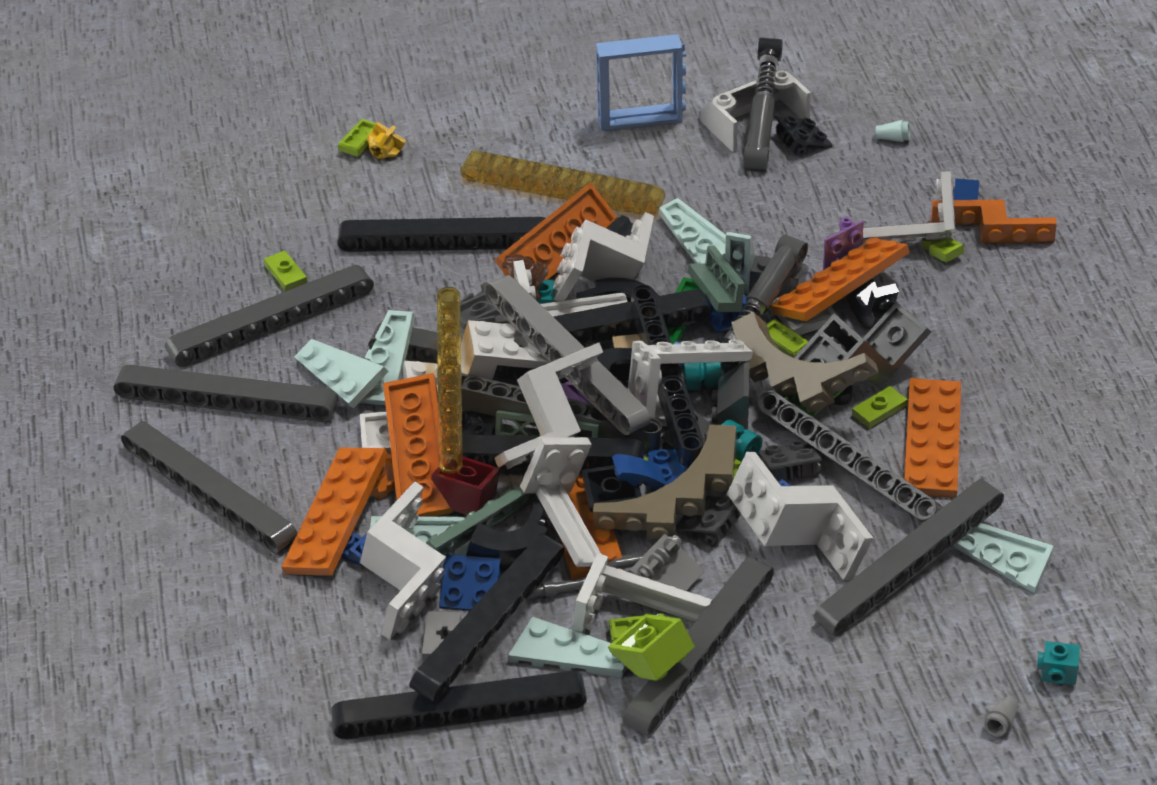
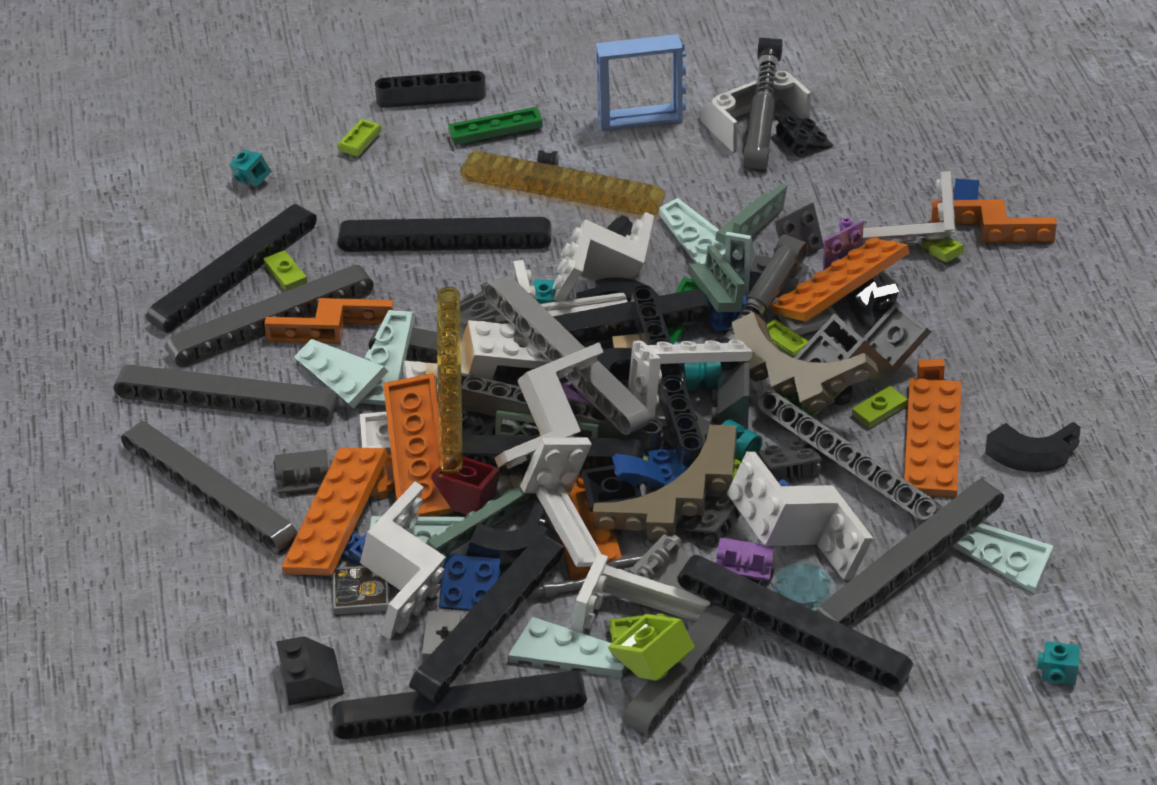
yellow piece [367,122,406,159] -> none
orange plate [494,183,617,280] -> none
reddish brown hair [502,254,548,300] -> none
light aqua cone [876,119,910,143] -> none
light grey cone [984,697,1019,736] -> none
none -> black beam [146,204,317,333]
none -> teal brick [229,149,272,187]
none -> orange bracket [264,298,394,344]
none -> dark grey hinge [275,449,329,494]
none -> black slope [276,636,344,705]
none -> tile [333,566,389,615]
none -> black beam [374,70,486,108]
none -> green plate [448,107,543,145]
none -> black wheel [537,150,559,174]
none -> black beam [677,555,913,690]
none -> sand green fence [715,183,788,244]
none -> medium lavender hinge [716,538,774,581]
none -> dark grey hinge [774,202,824,256]
none -> clear light blue tile [775,562,831,609]
none -> orange plate [916,359,945,380]
none -> black arch [985,422,1081,472]

